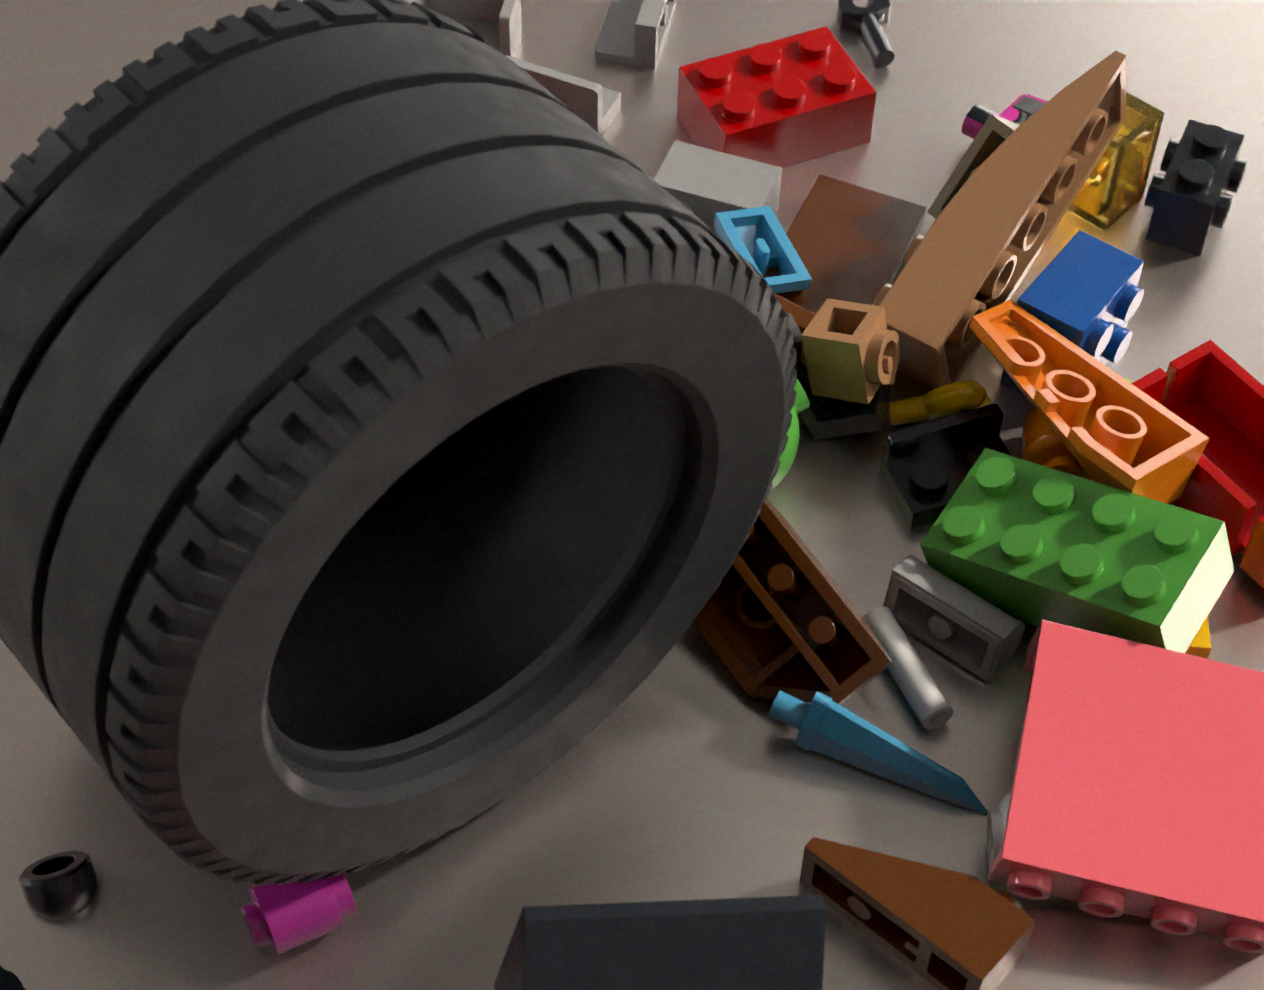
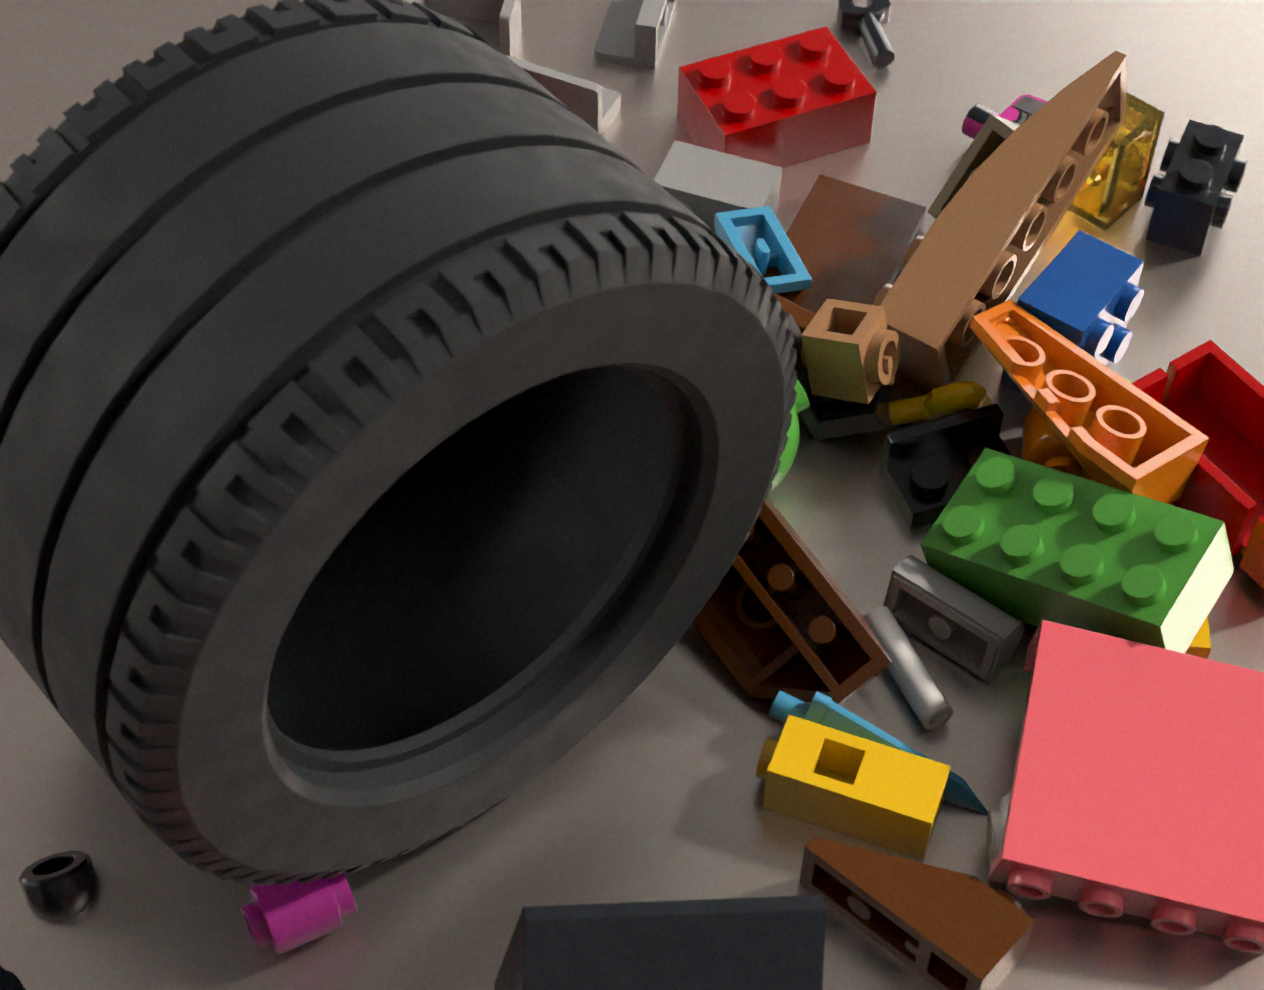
none -> yellow brick [756,715,951,860]

